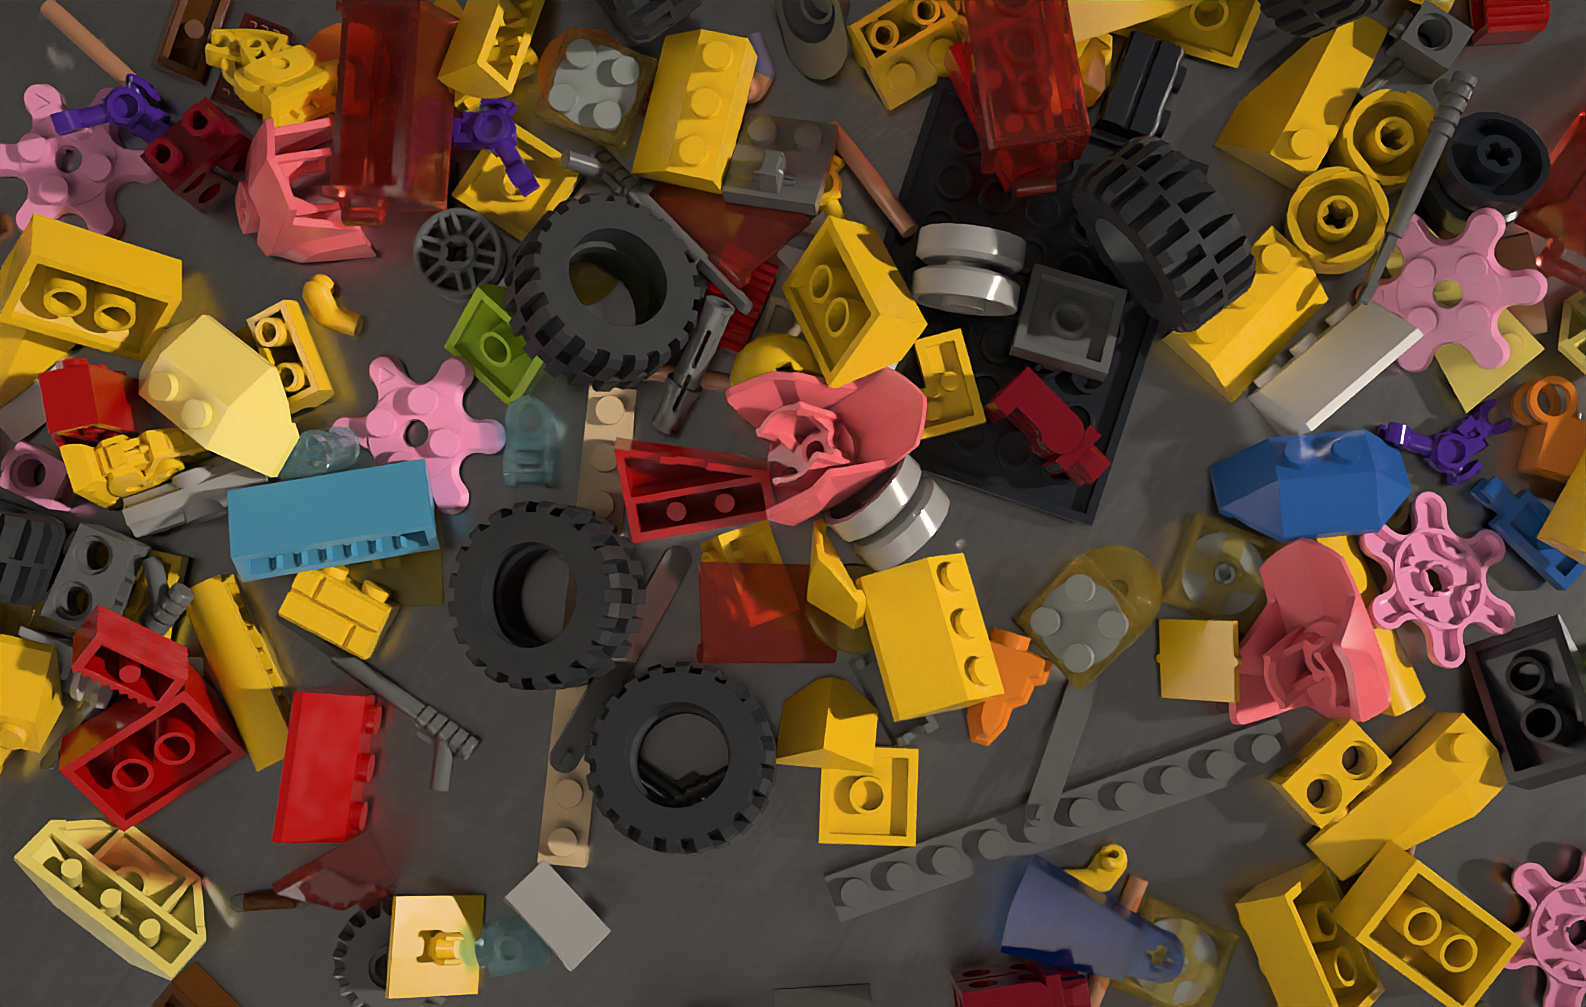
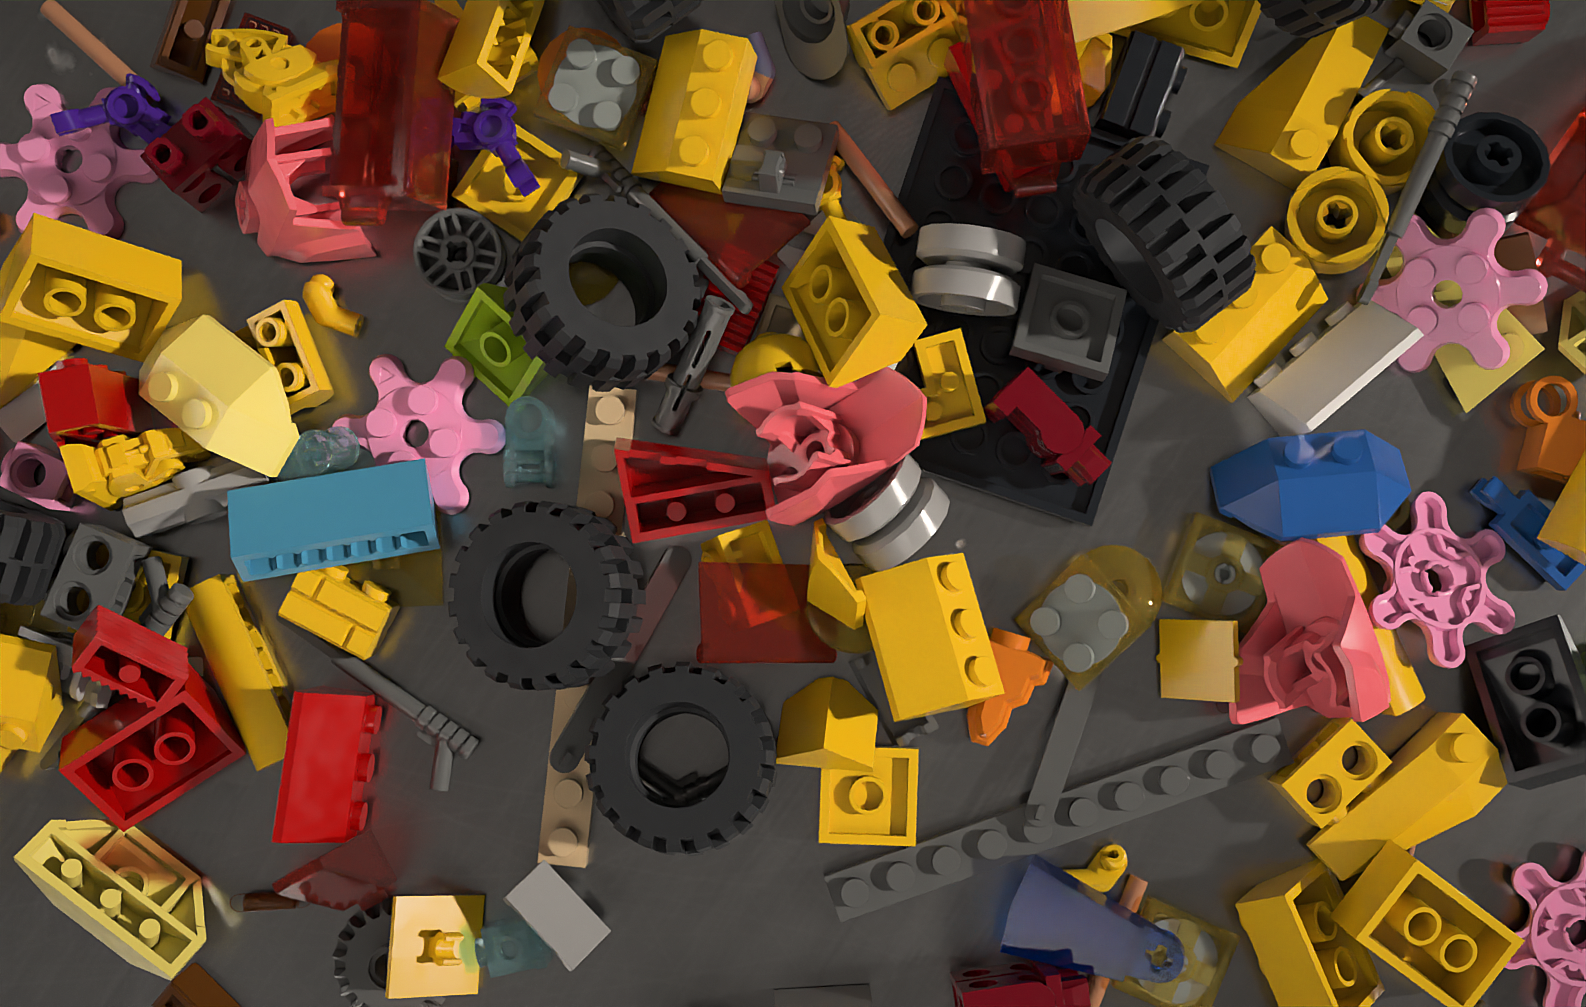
dark purple piece [1376,399,1513,486] -> none

